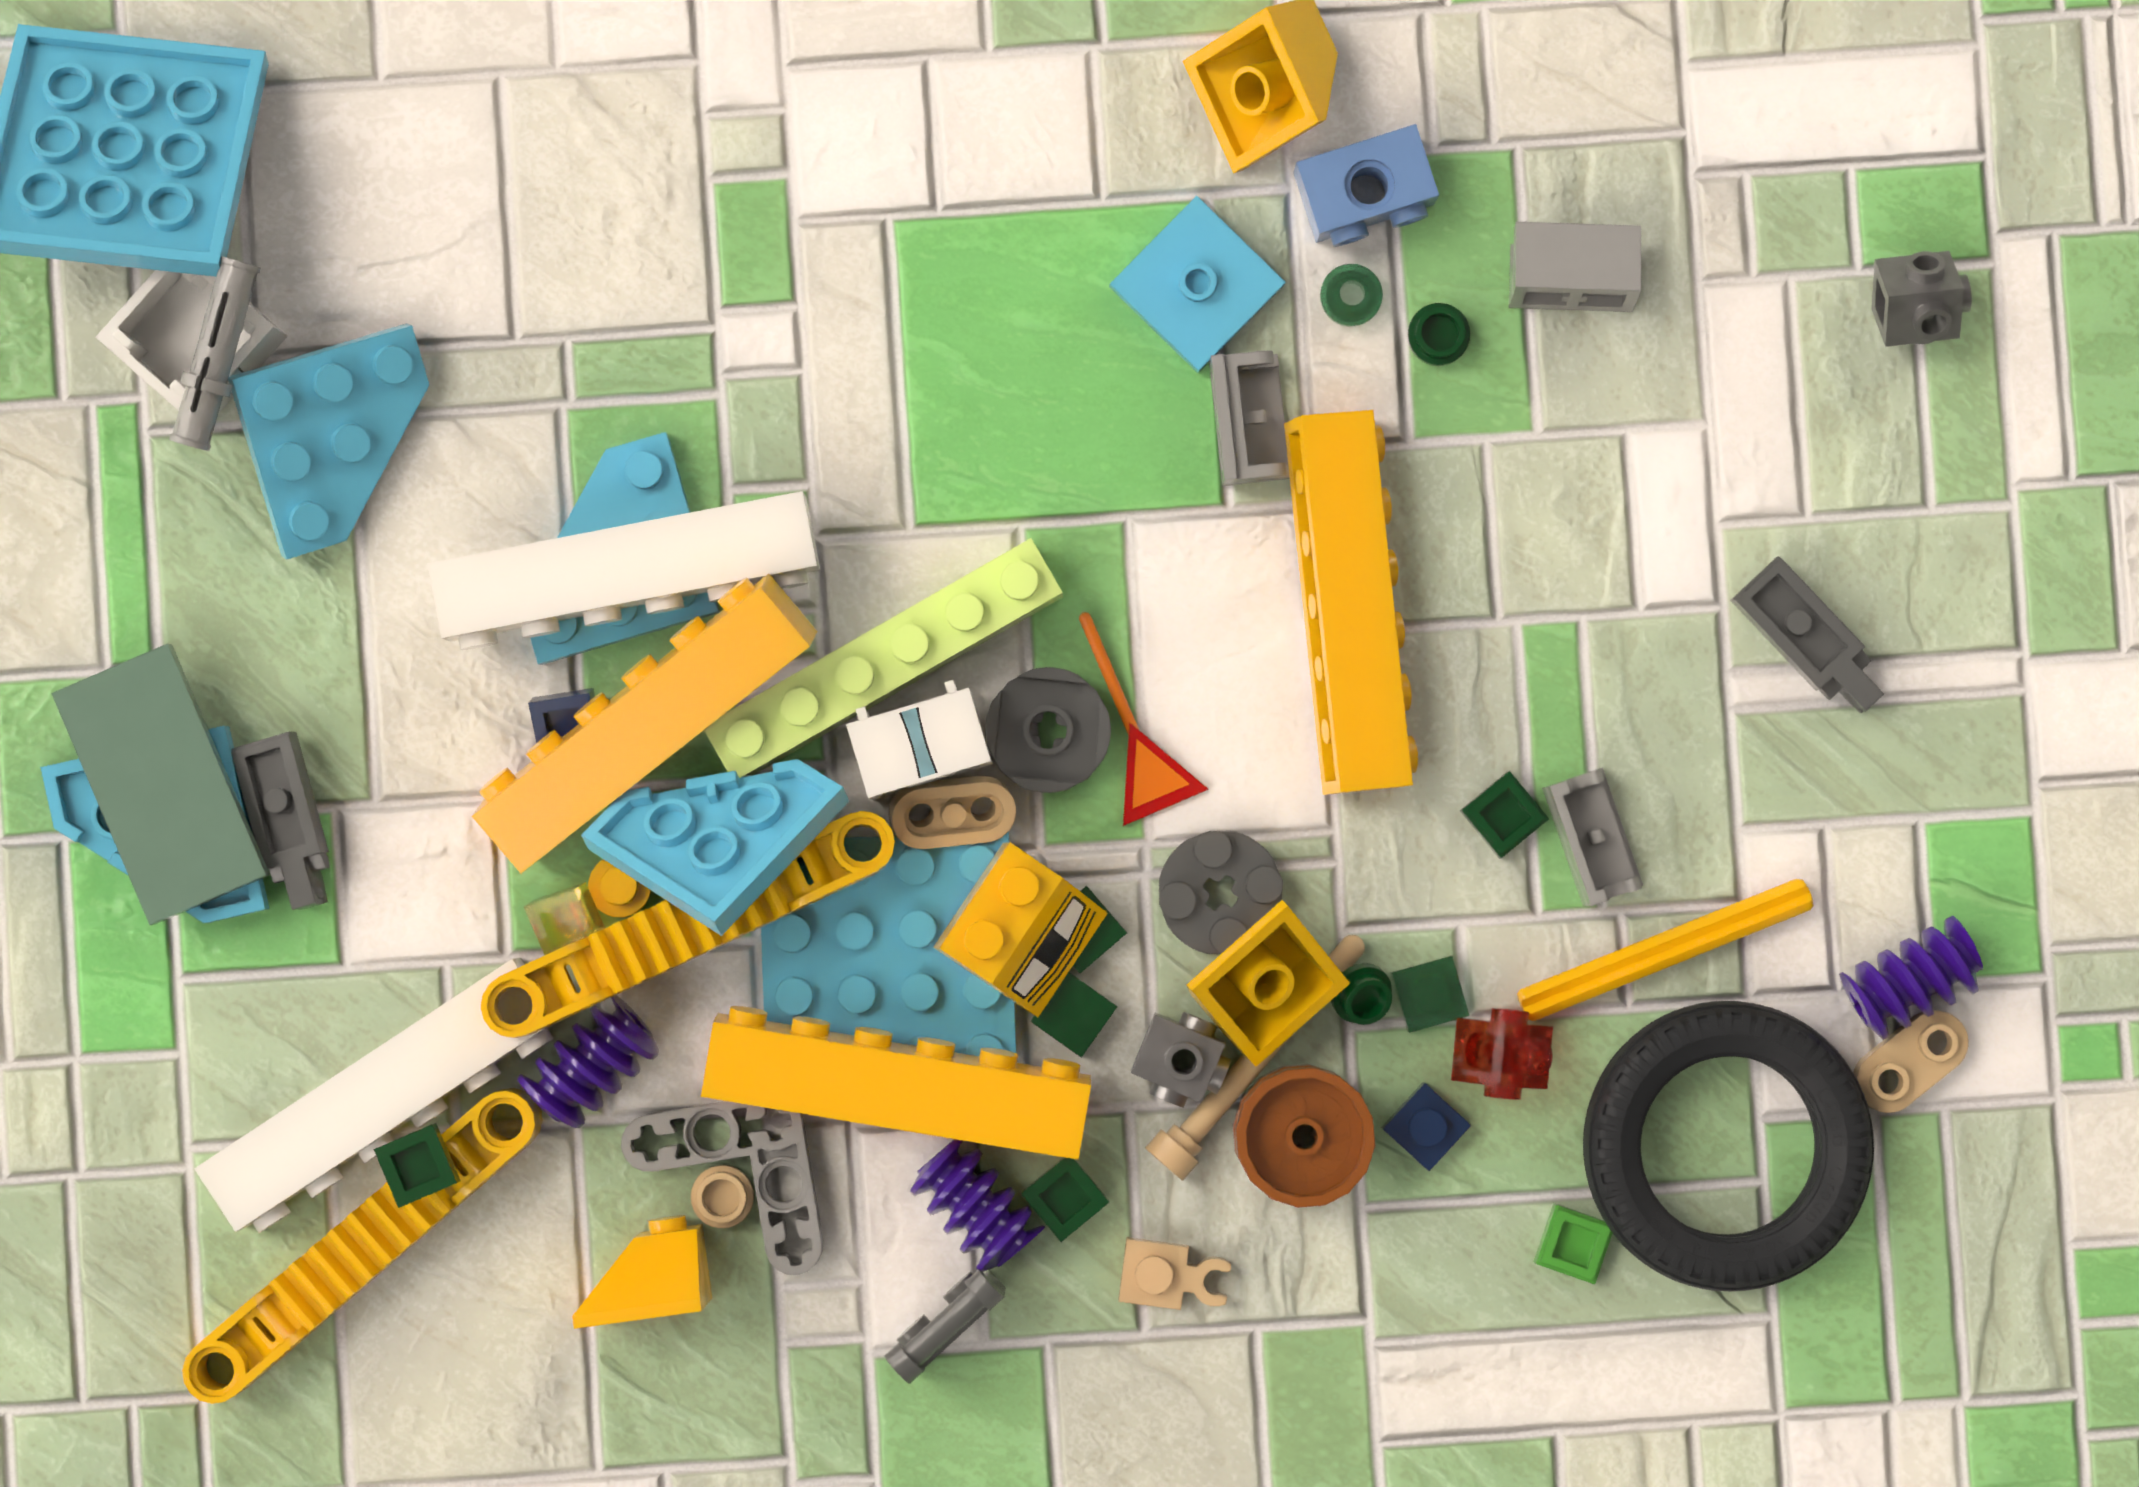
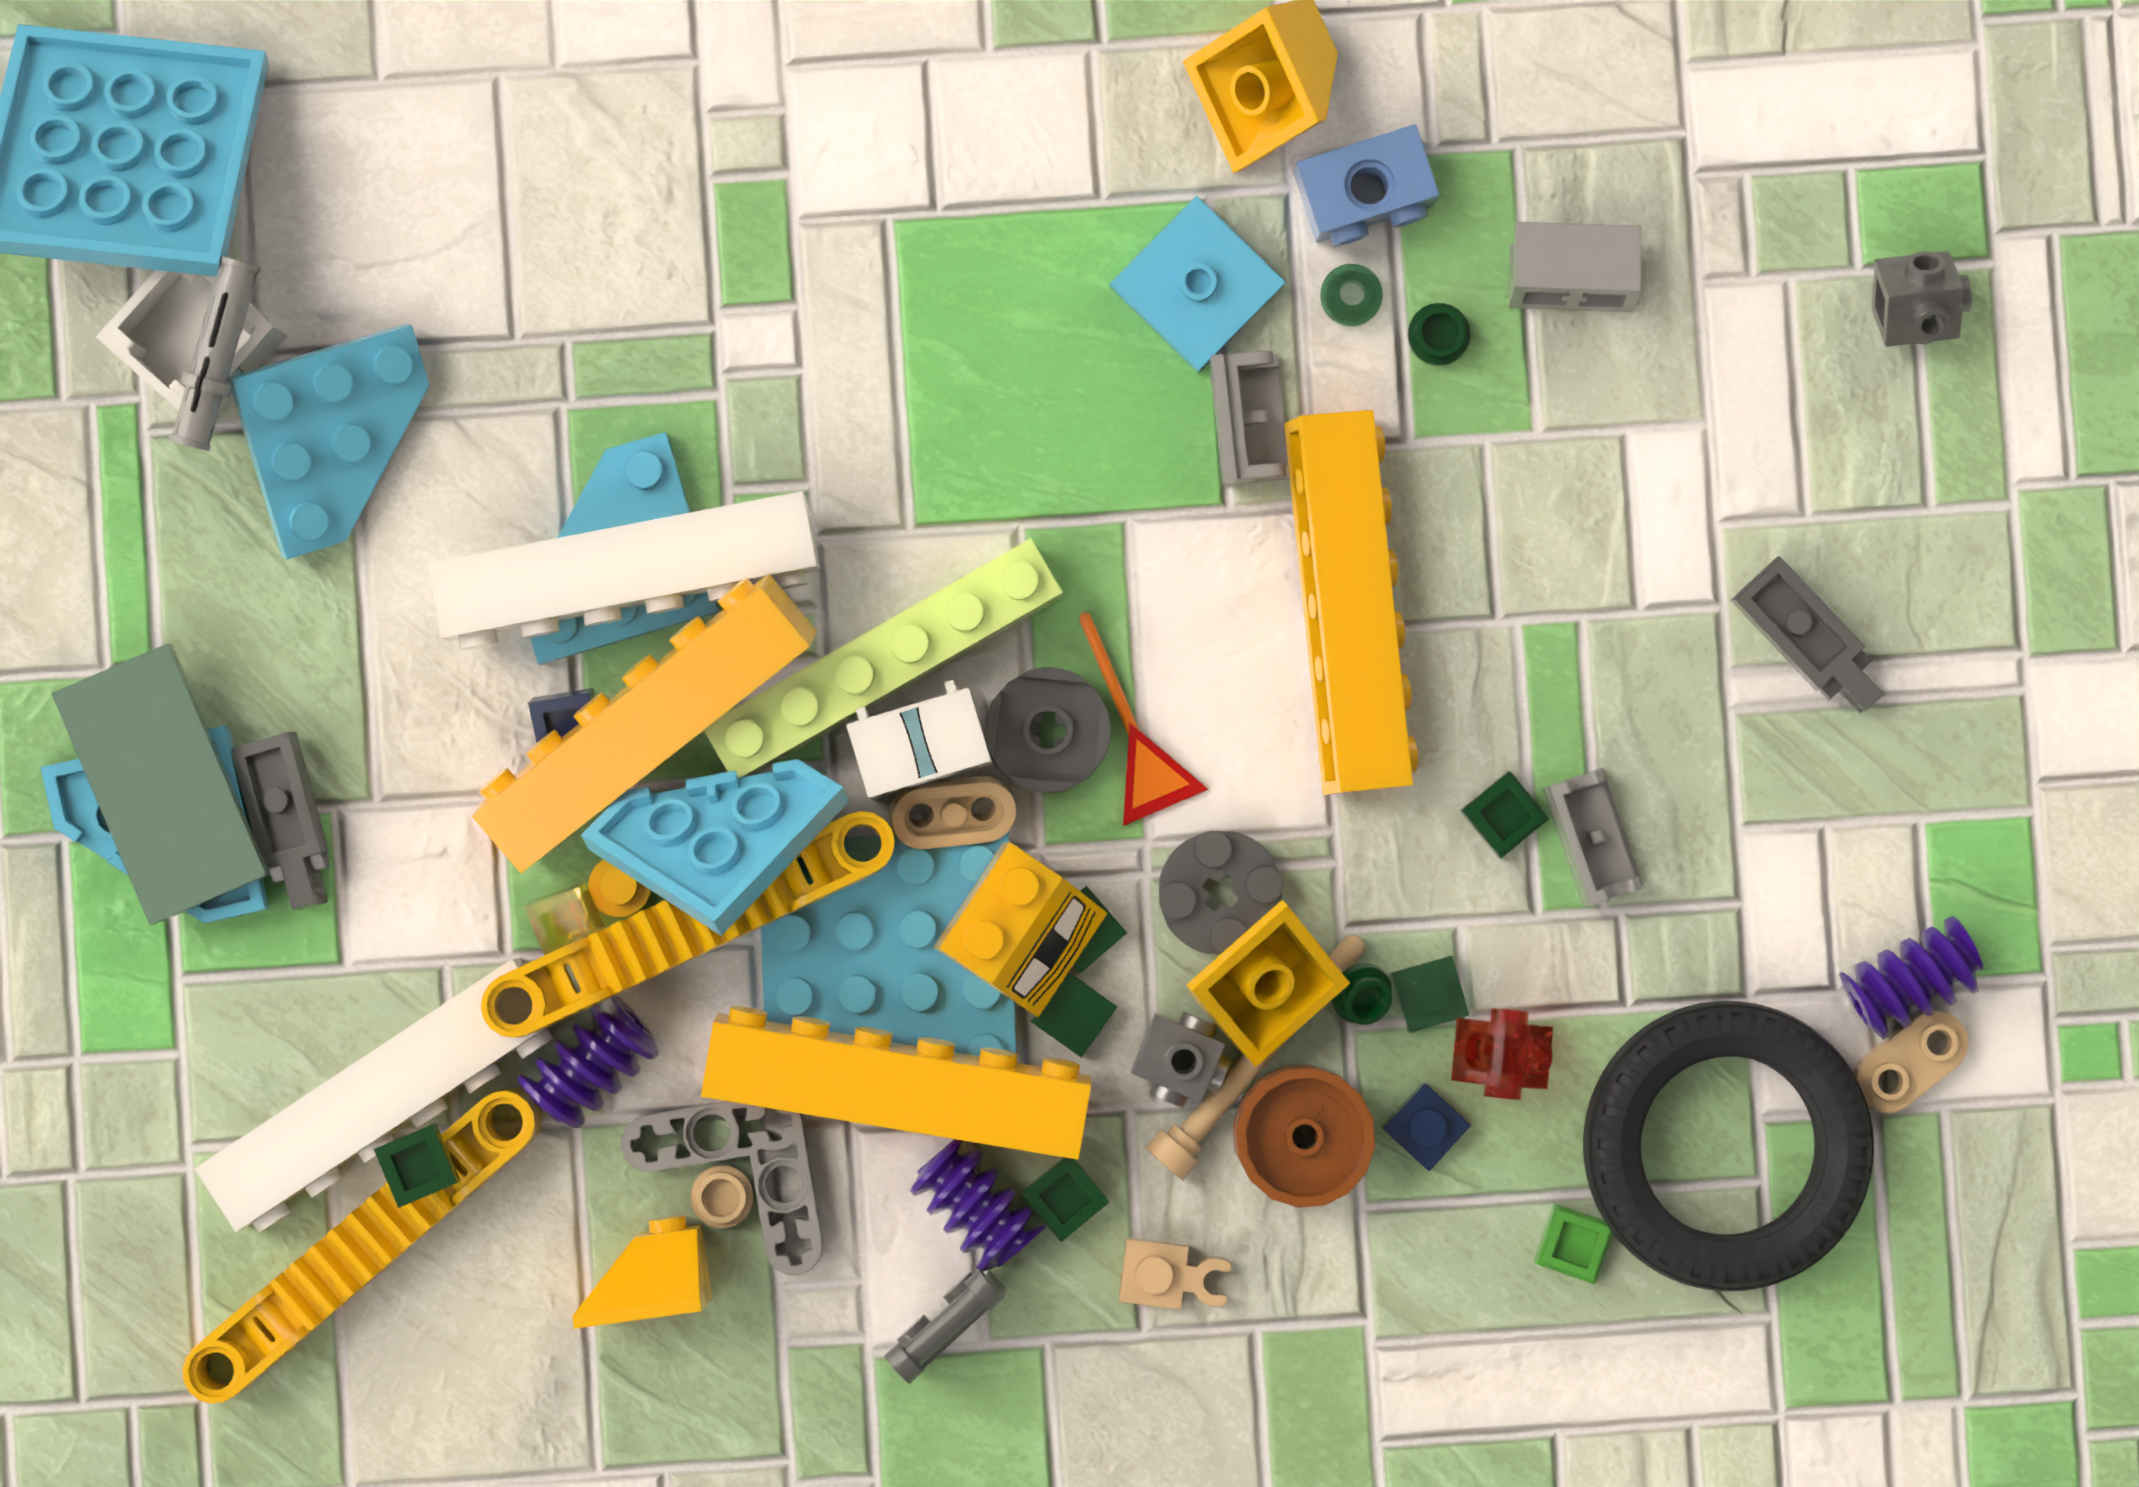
yellow axle [1517,879,1814,1021] -> none

